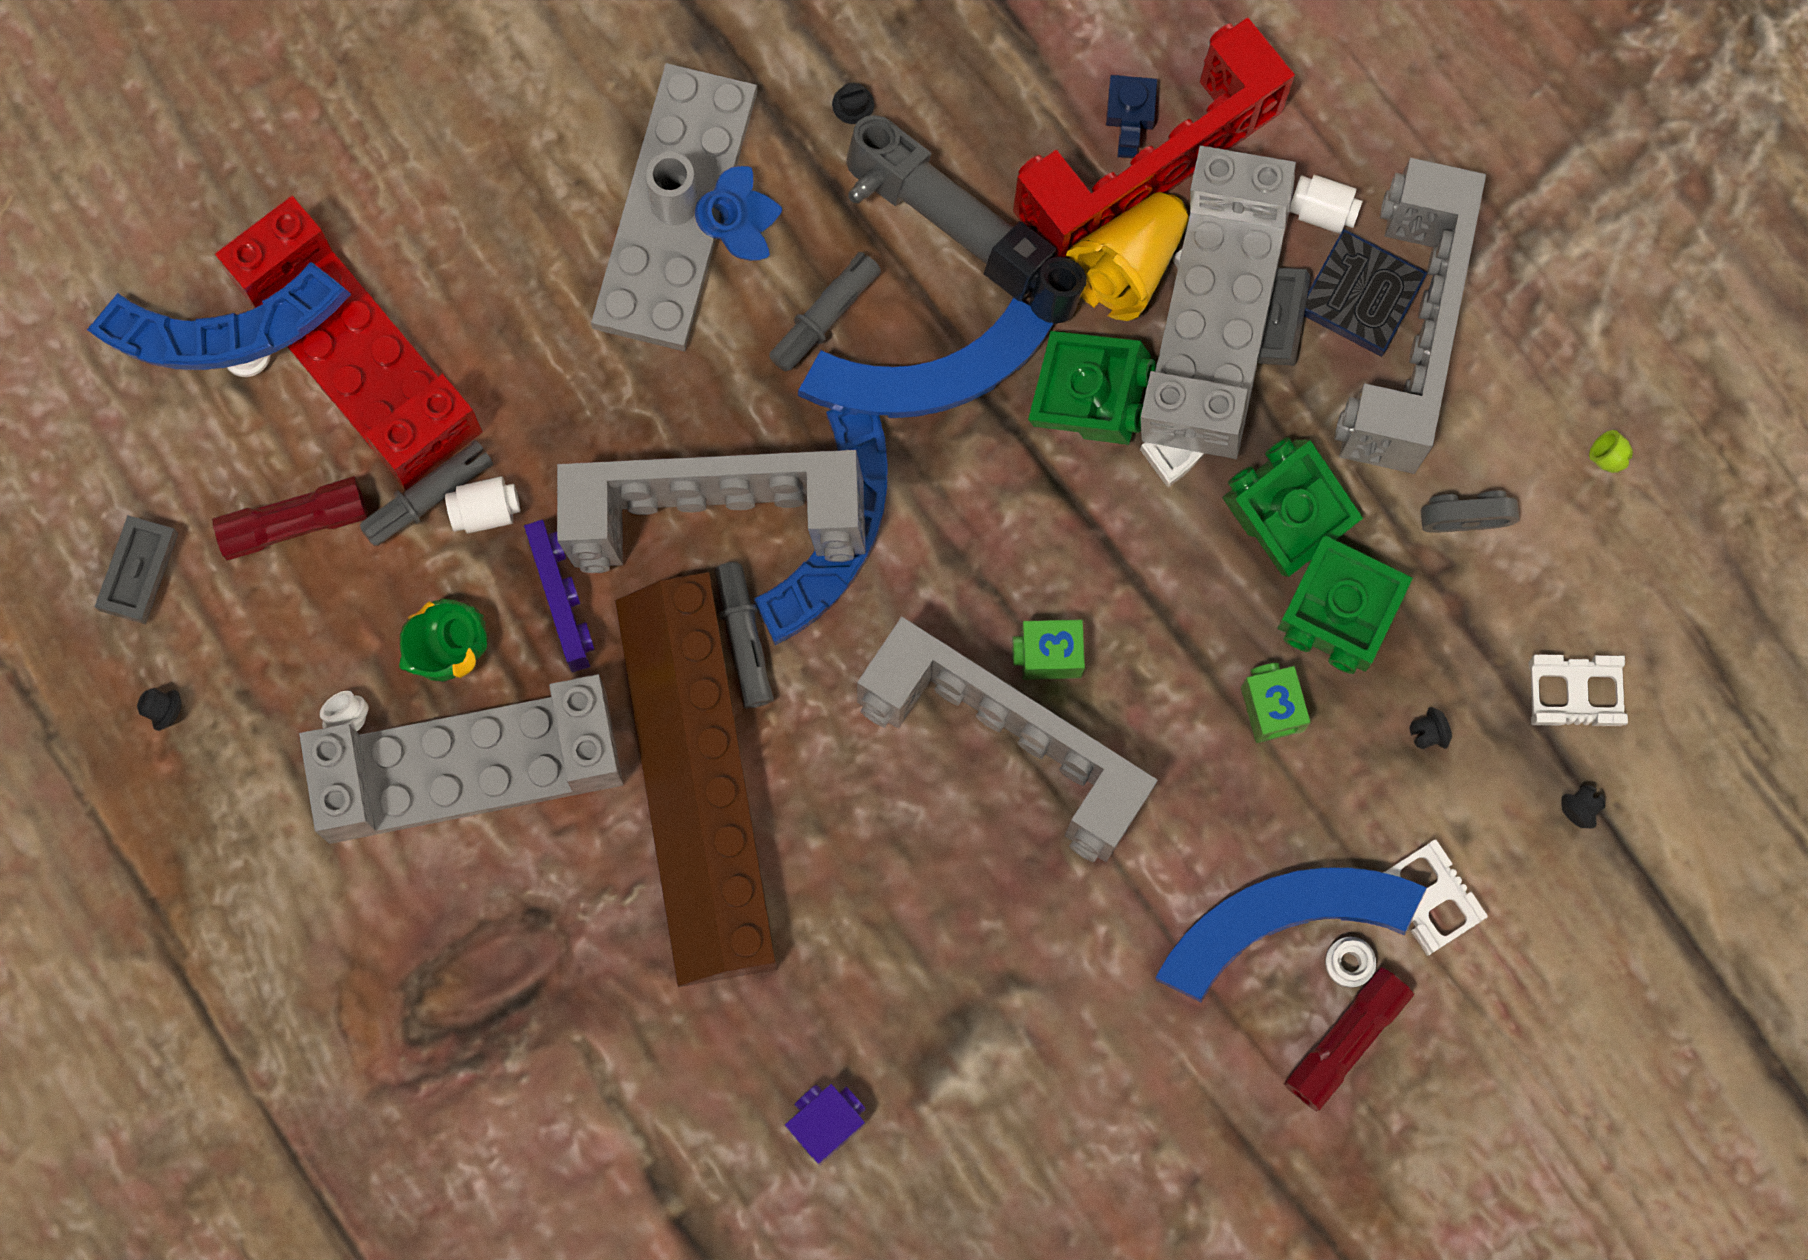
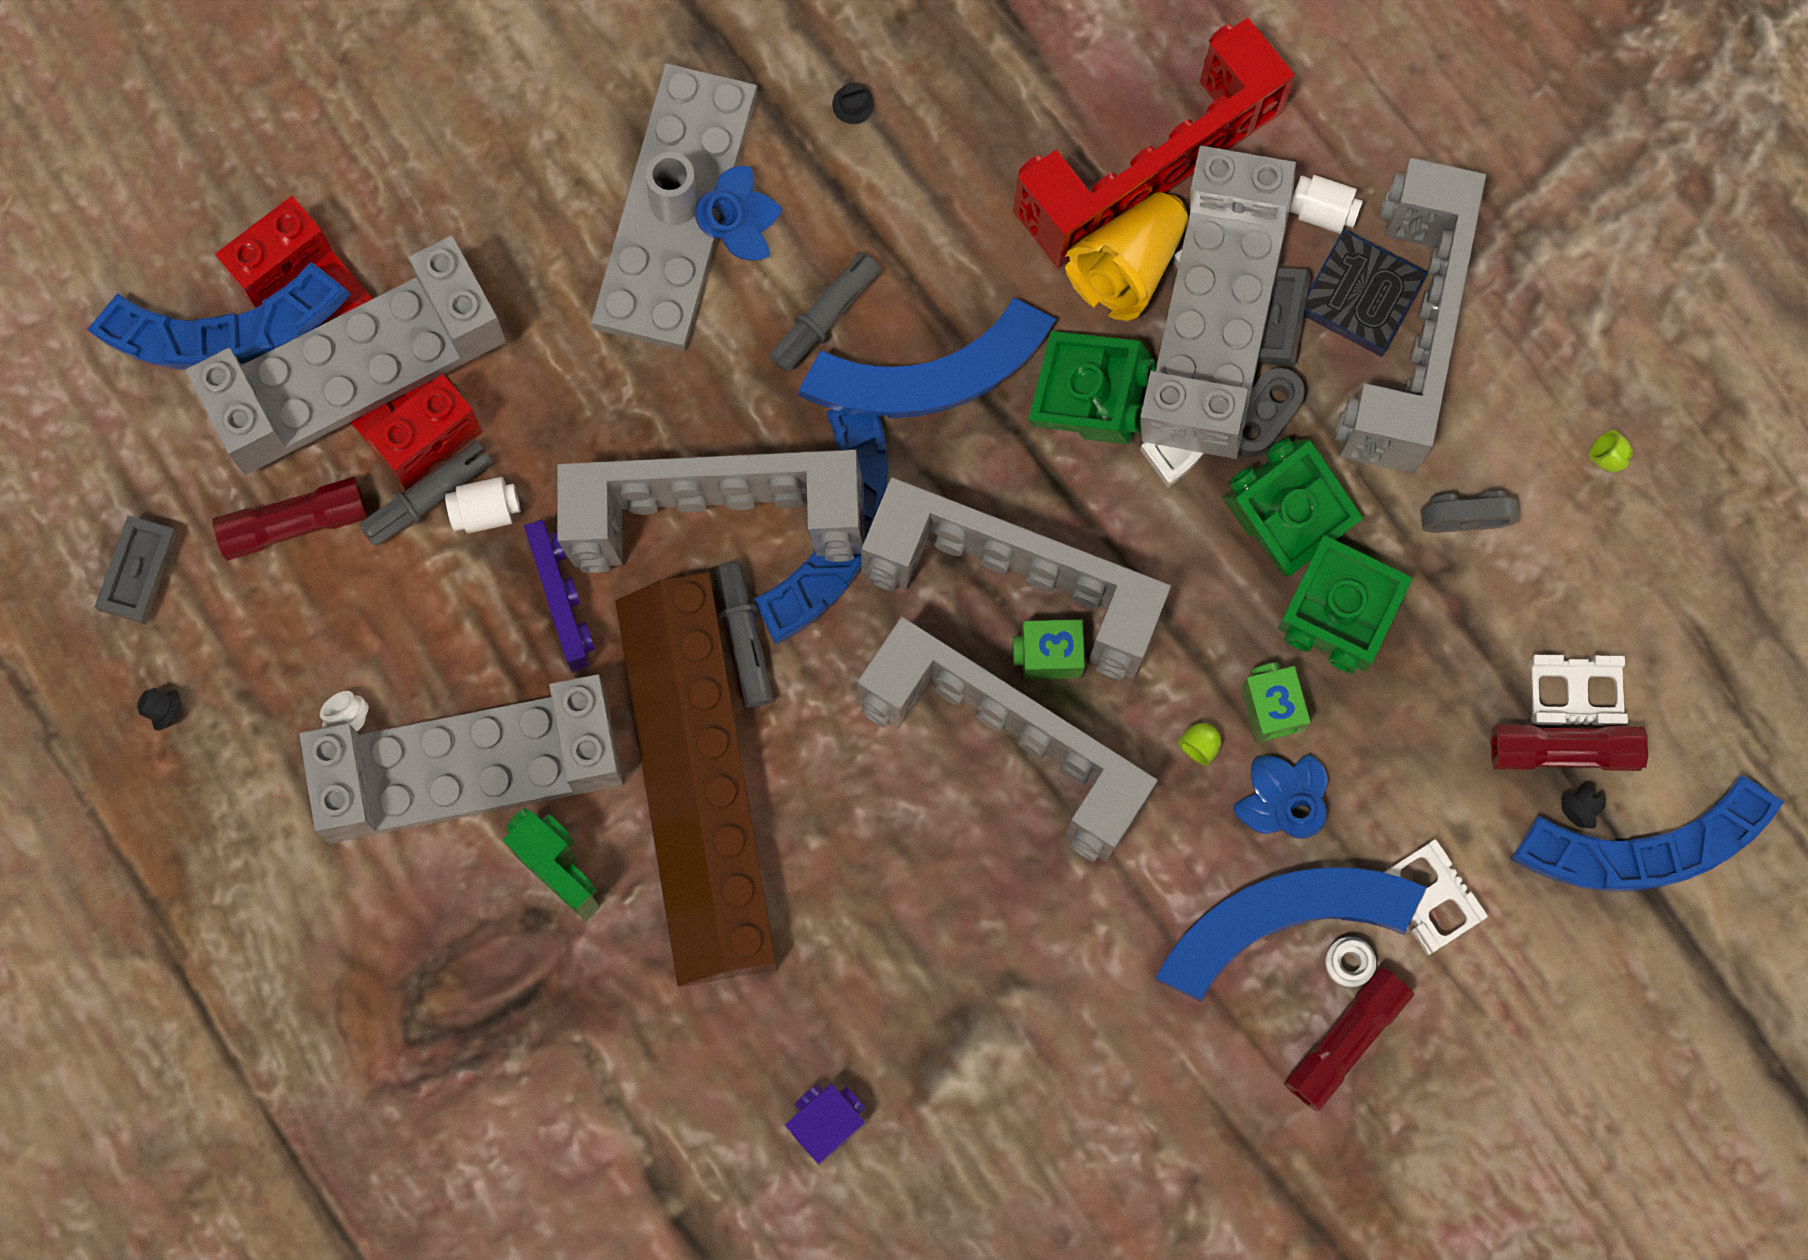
green hair [399,598,488,682] -> none
dark grey piece [846,115,1087,324] -> none
dark blue plate [1106,75,1157,159] -> none
black piece [1409,707,1452,750] -> none
none -> light grey plate [185,235,506,475]
none -> green plate [502,807,600,922]
none -> light grey plate [861,477,1171,680]
none -> lime hinge [1177,723,1221,766]
none -> blue plate [1233,755,1328,839]
none -> dark grey plate [1239,368,1304,457]
none -> dark red axle [1490,725,1649,771]
none -> blue tile [1510,775,1784,892]

